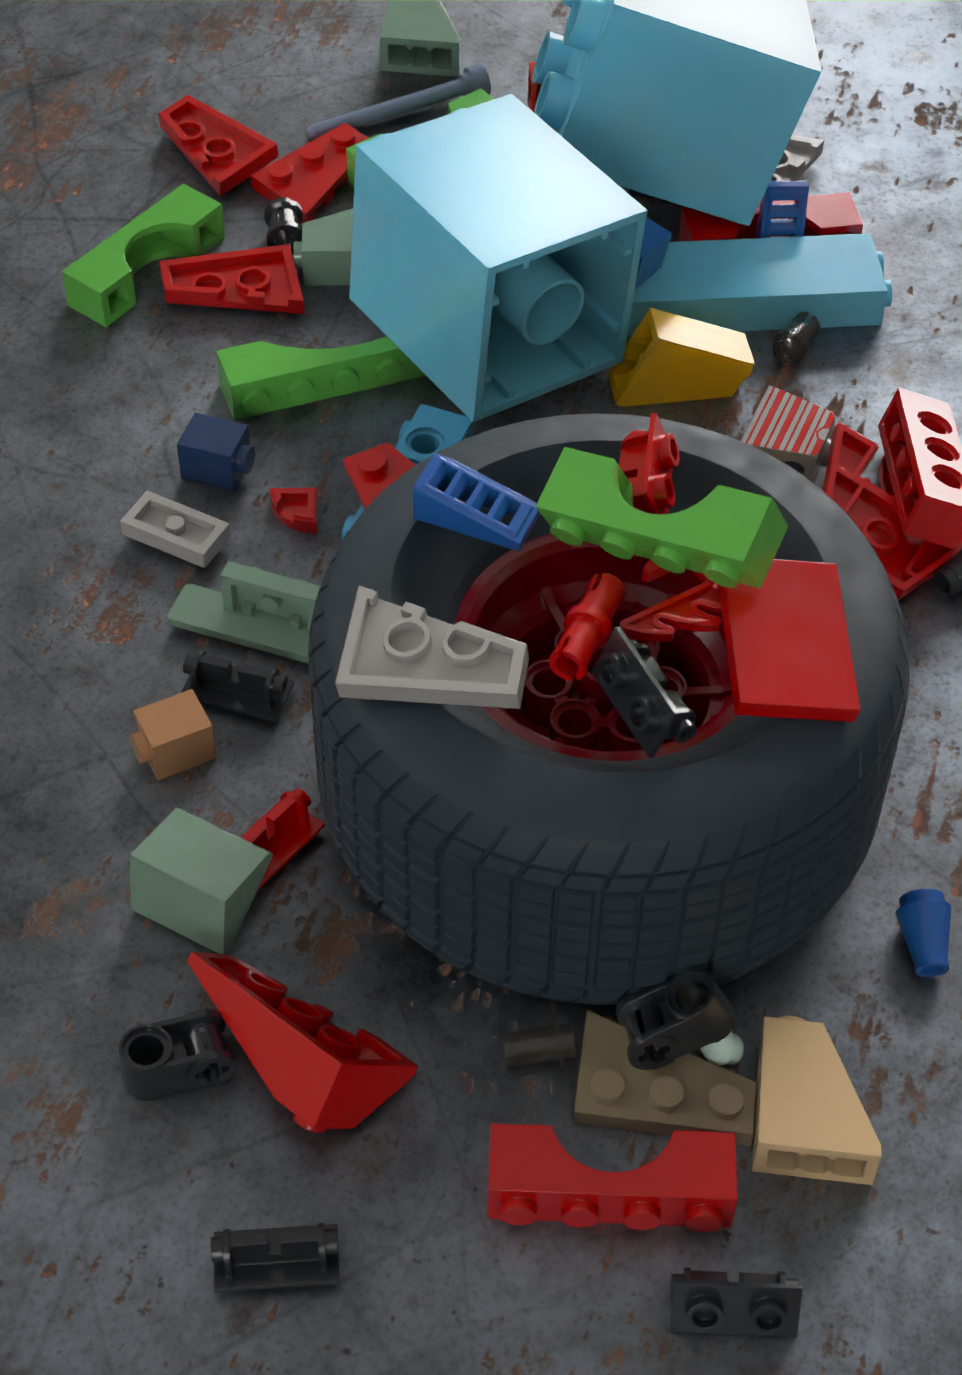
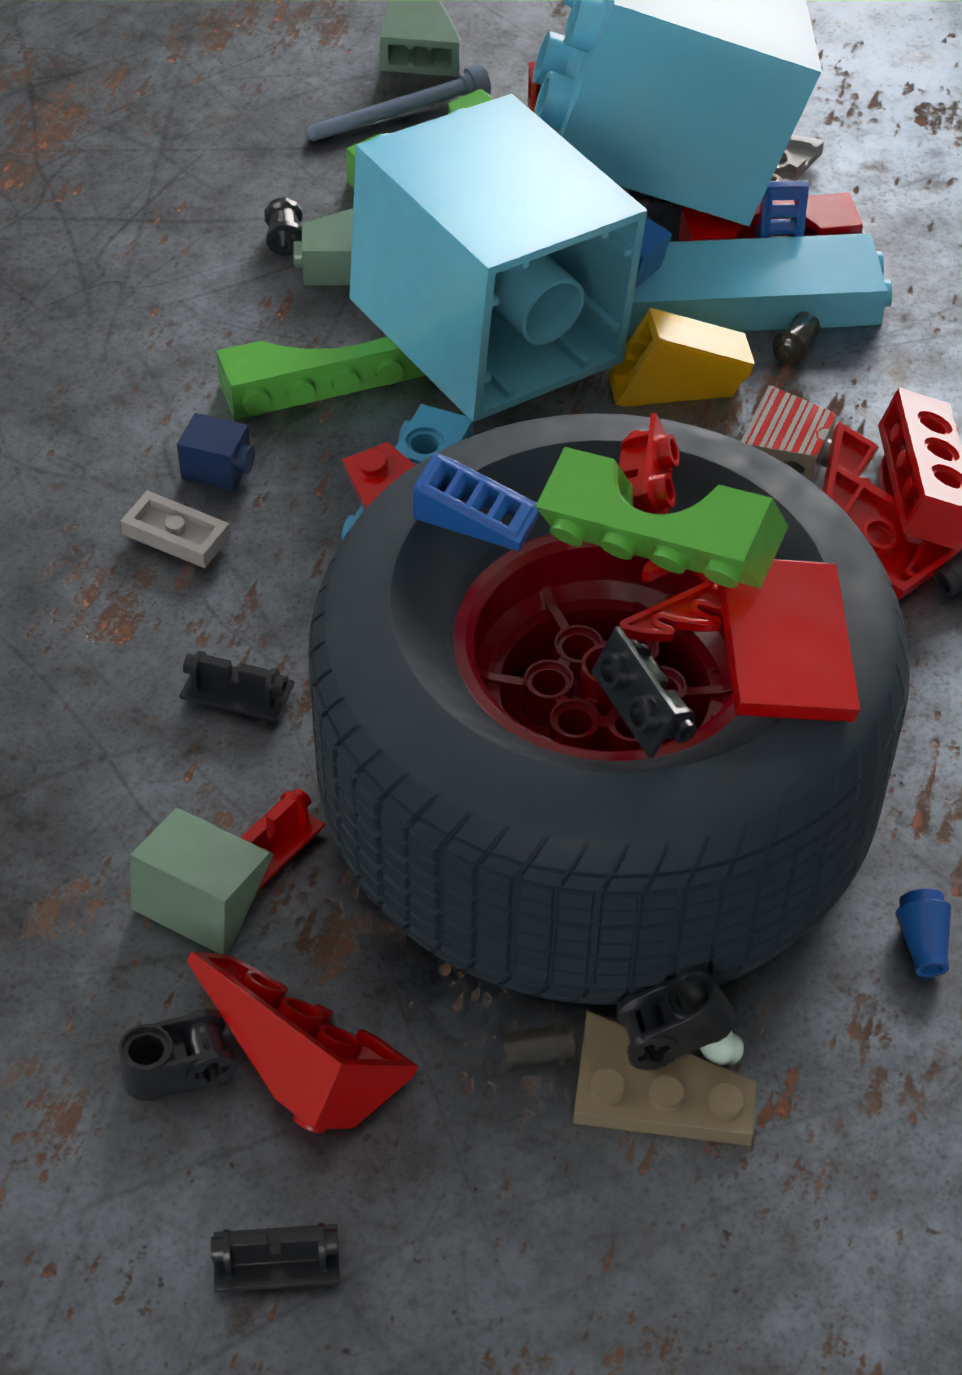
bright green arch [62,184,225,327] -> none
medium nougat brick [129,689,217,780] -> none
red wing [159,95,278,197] -> none
red wing [159,244,304,314] -> none
sand green bracket [167,561,320,663] -> none
red wing [251,123,369,224] -> none
red tile [270,488,318,534] -> none
light grey wing [335,585,529,709] -> none
red arch [487,1123,738,1233] -> none
red pin [549,573,626,681] -> none
black hinge [670,1267,803,1338] -> none
tan slope [752,1016,881,1185] -> none

